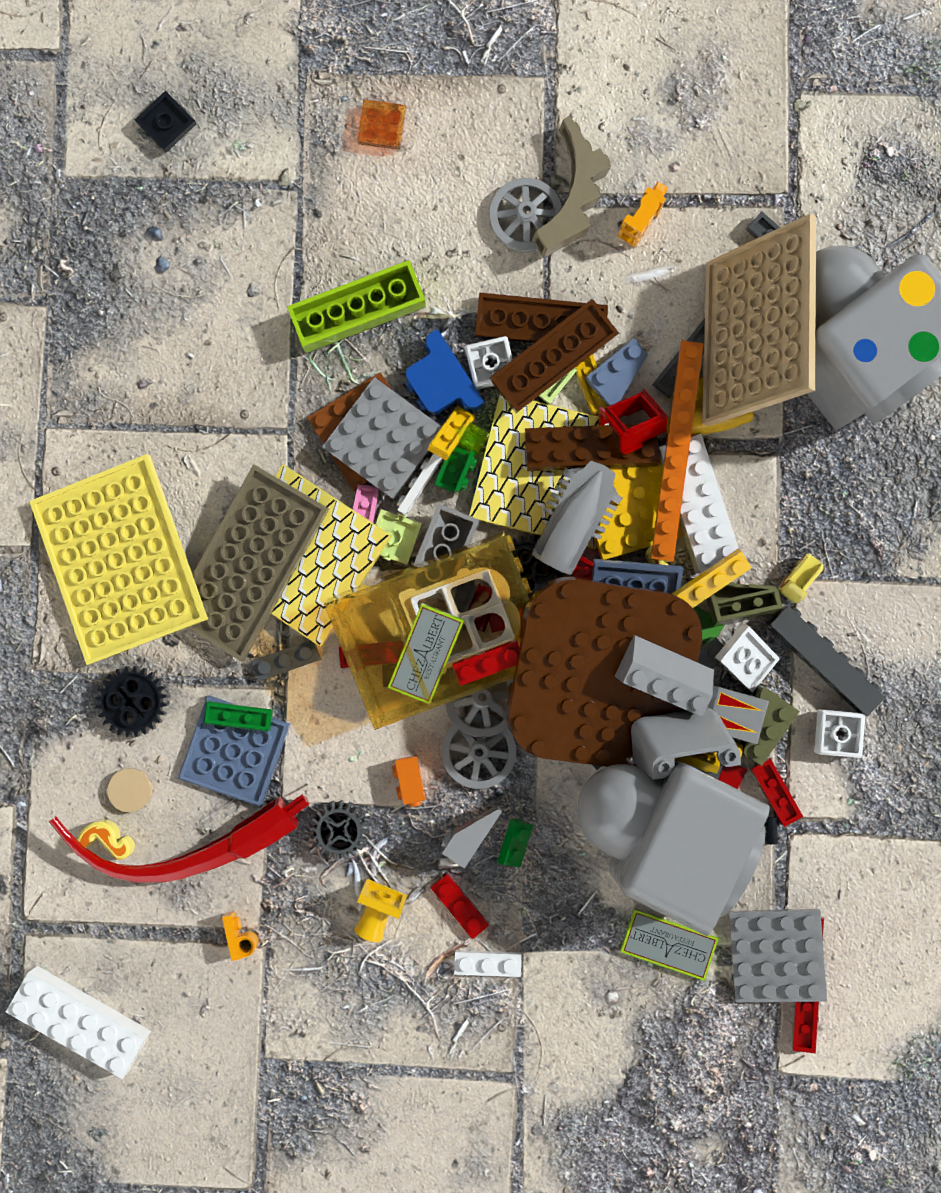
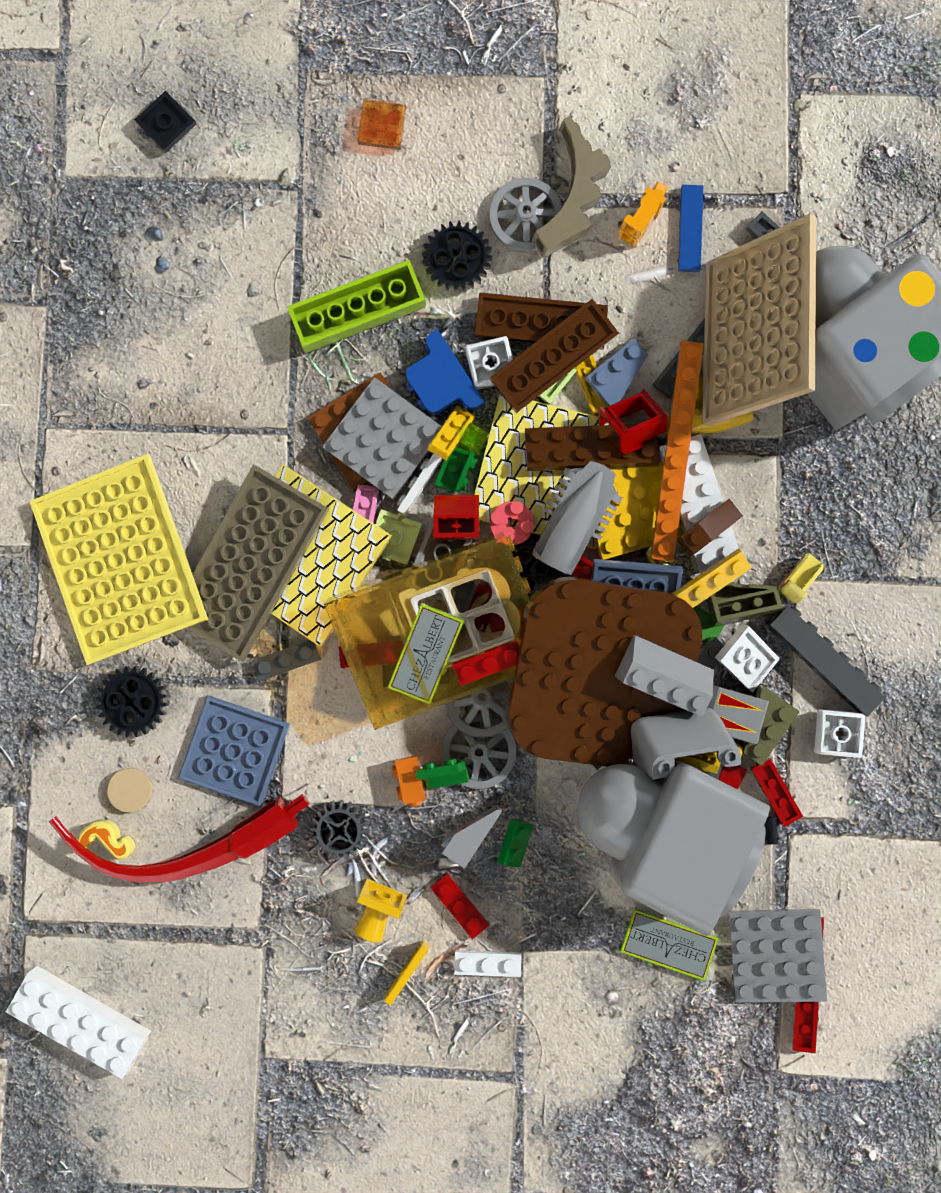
green tile [204,701,273,731] -> none
light orange plate [222,911,259,961] -> none
none -> yellow tile [384,941,429,1006]
none -> green bracket [416,758,469,789]
none -> black gear [422,220,492,292]
none -> red slope [433,495,480,540]
none -> coral plate [490,501,534,546]
none -> reddish brown slope [677,498,743,556]
none -> blue tile [678,184,704,272]

